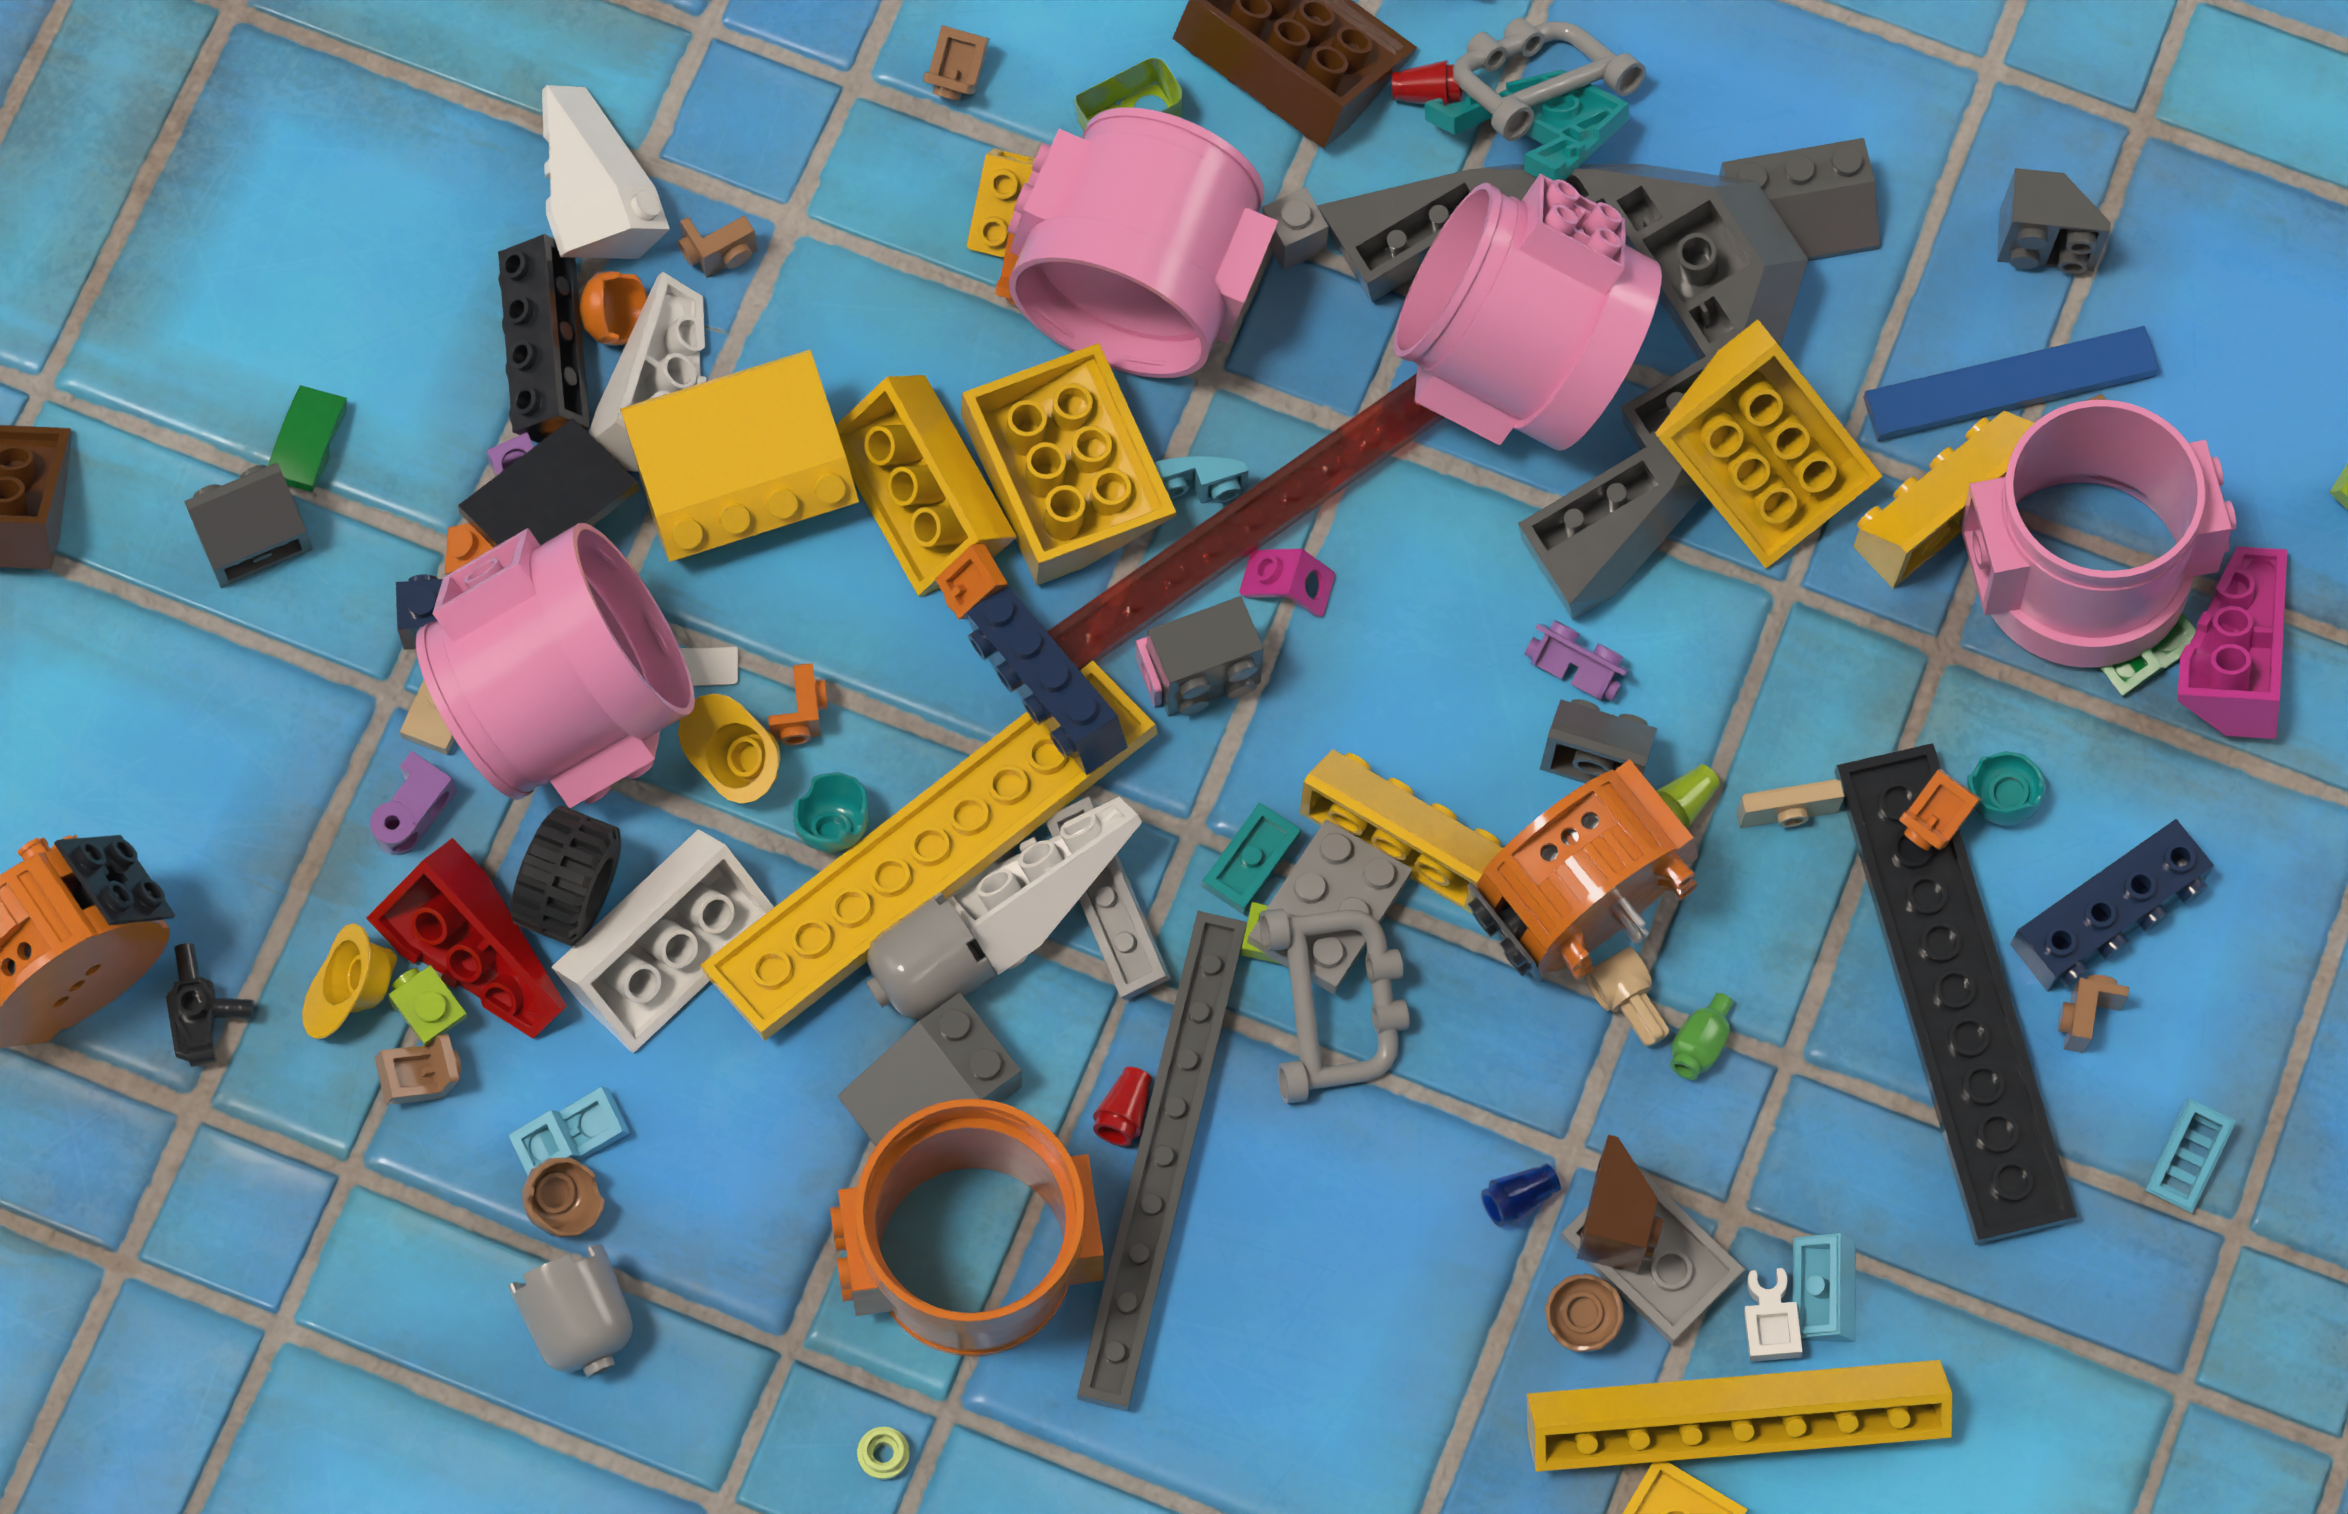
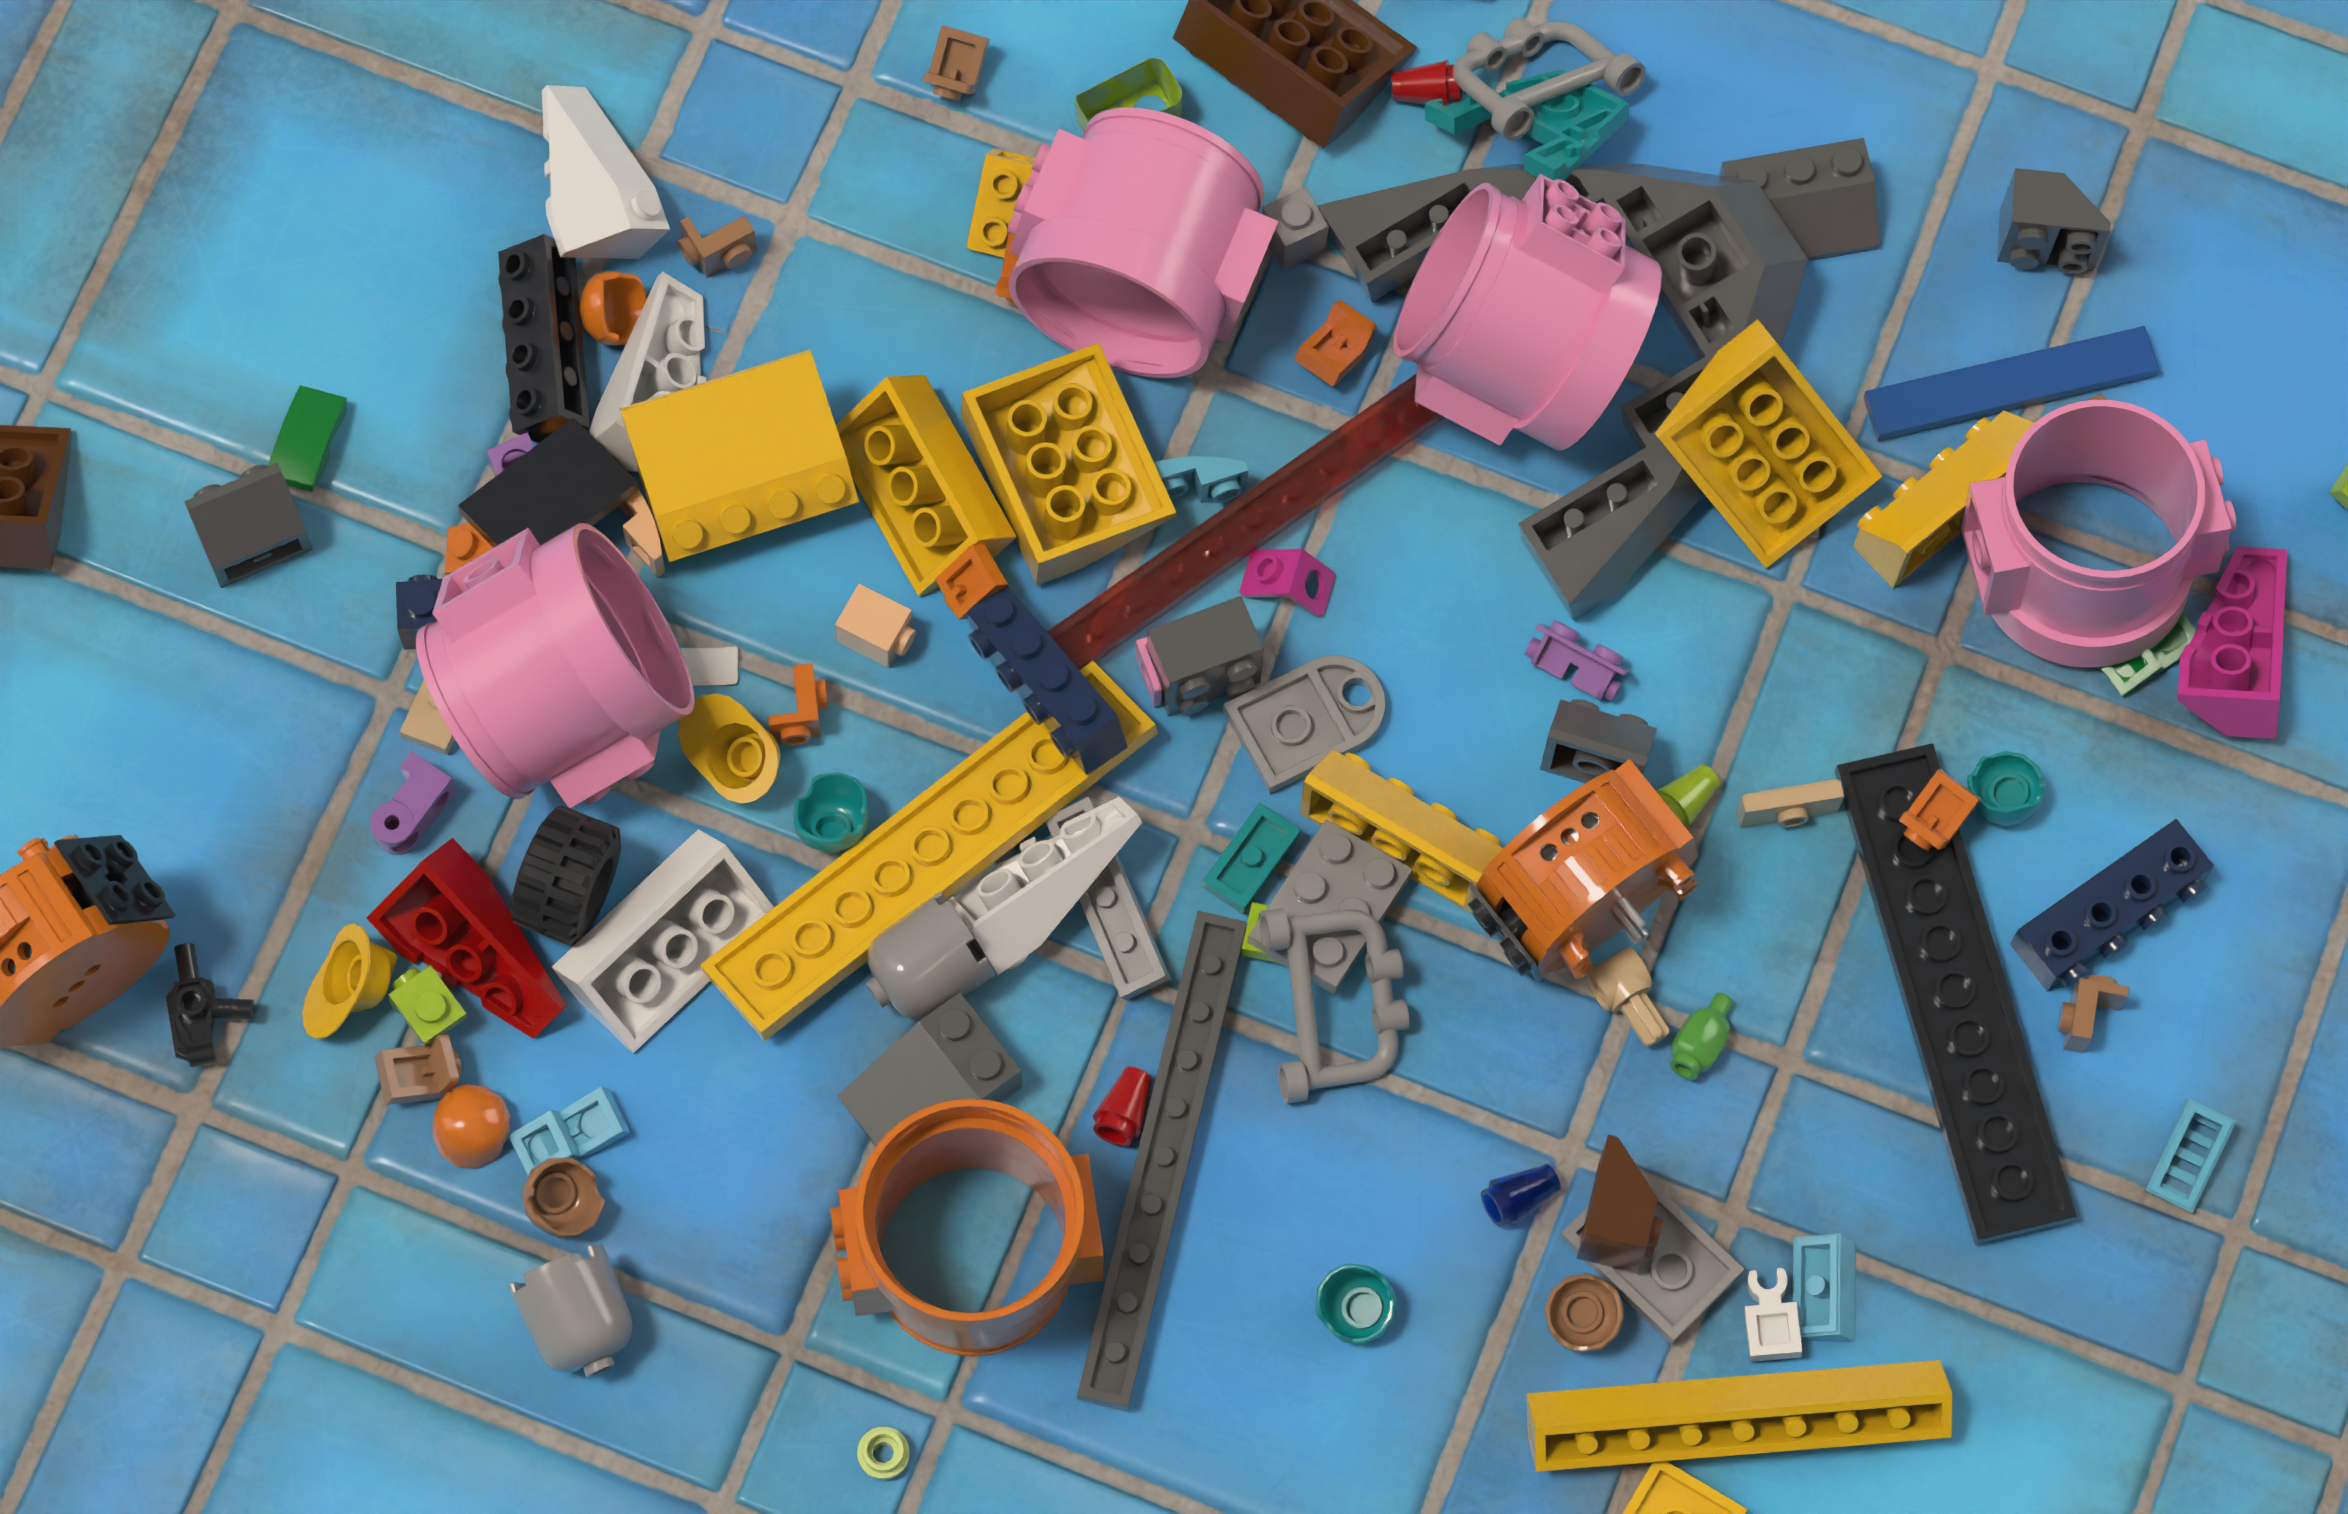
none -> orange hair [432,1084,511,1168]
none -> light nougat slope [618,491,665,578]
none -> light nougat brick [835,584,916,668]
none -> light grey tile [1223,656,1385,794]
none -> orange bracket [1294,300,1377,387]
none -> teal hair [1316,1263,1397,1344]

